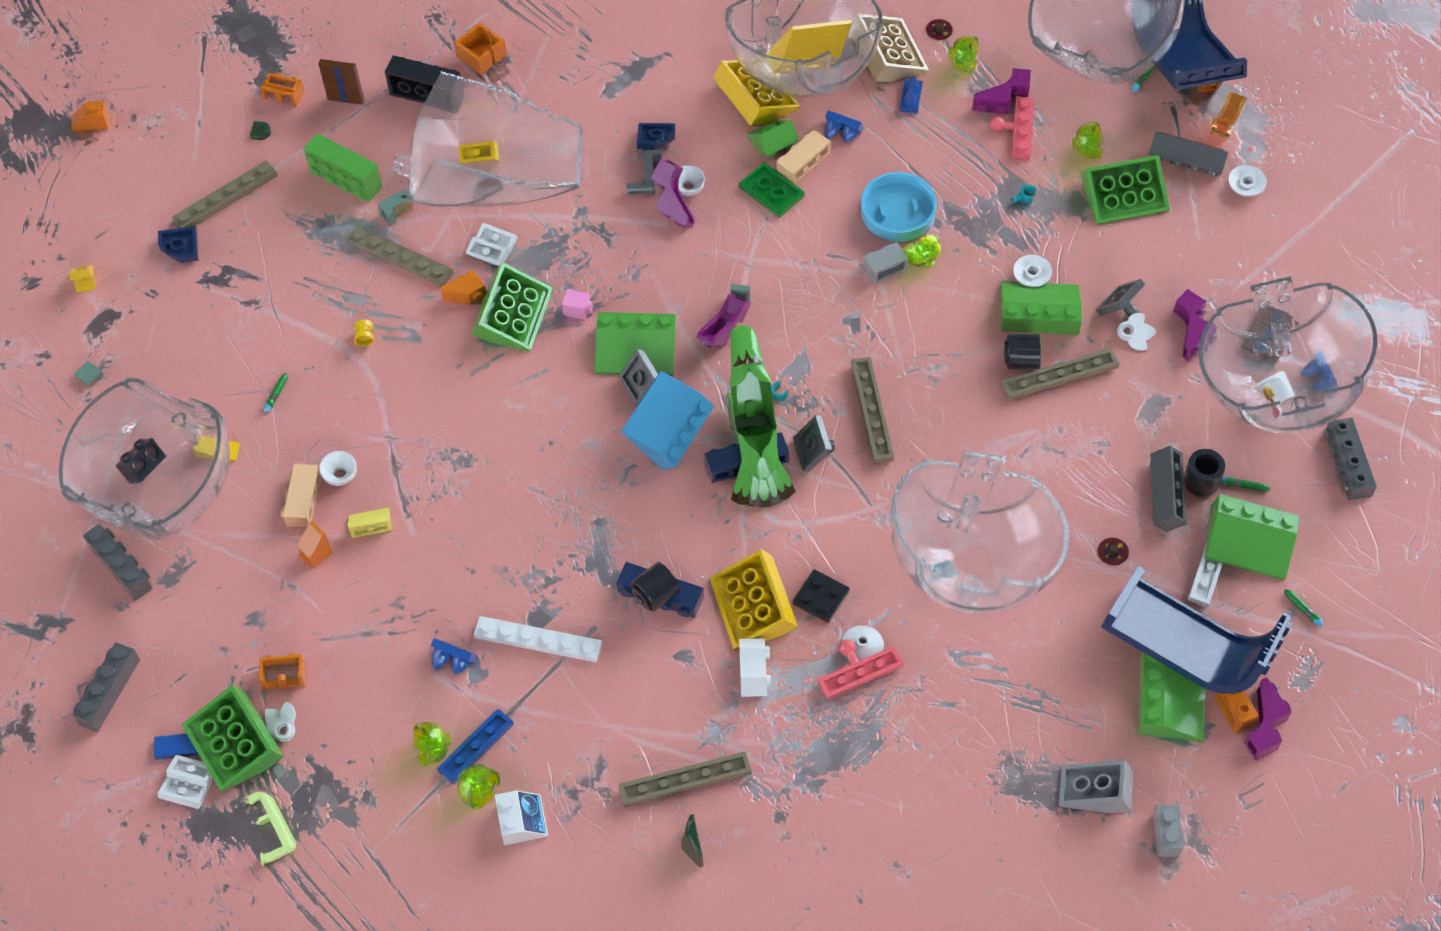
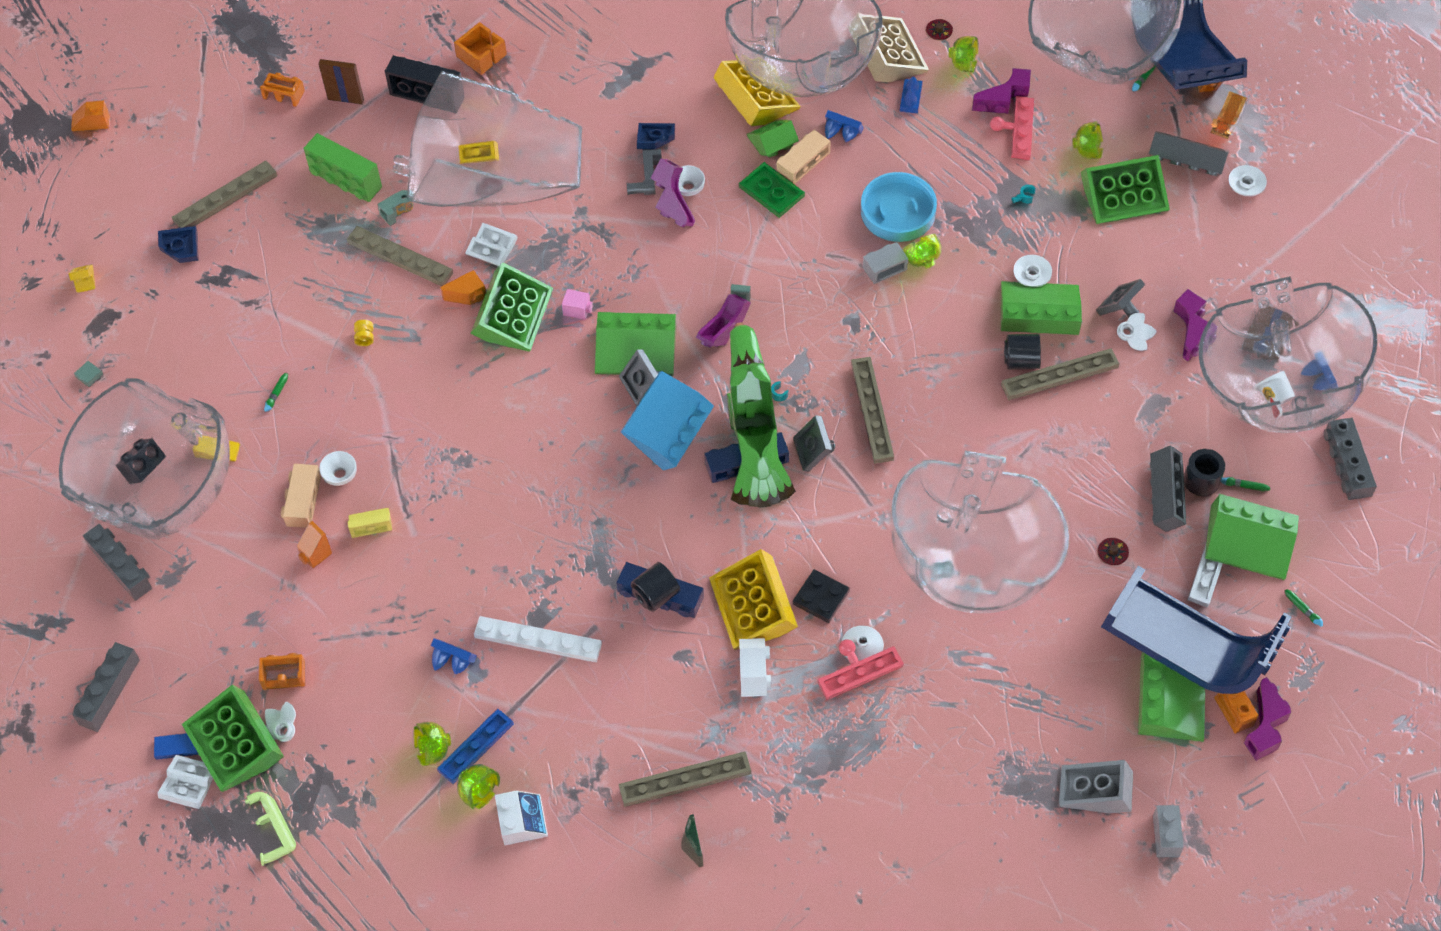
clear green tile [250,121,271,140] -> none
yellow slope [765,20,852,75] -> none

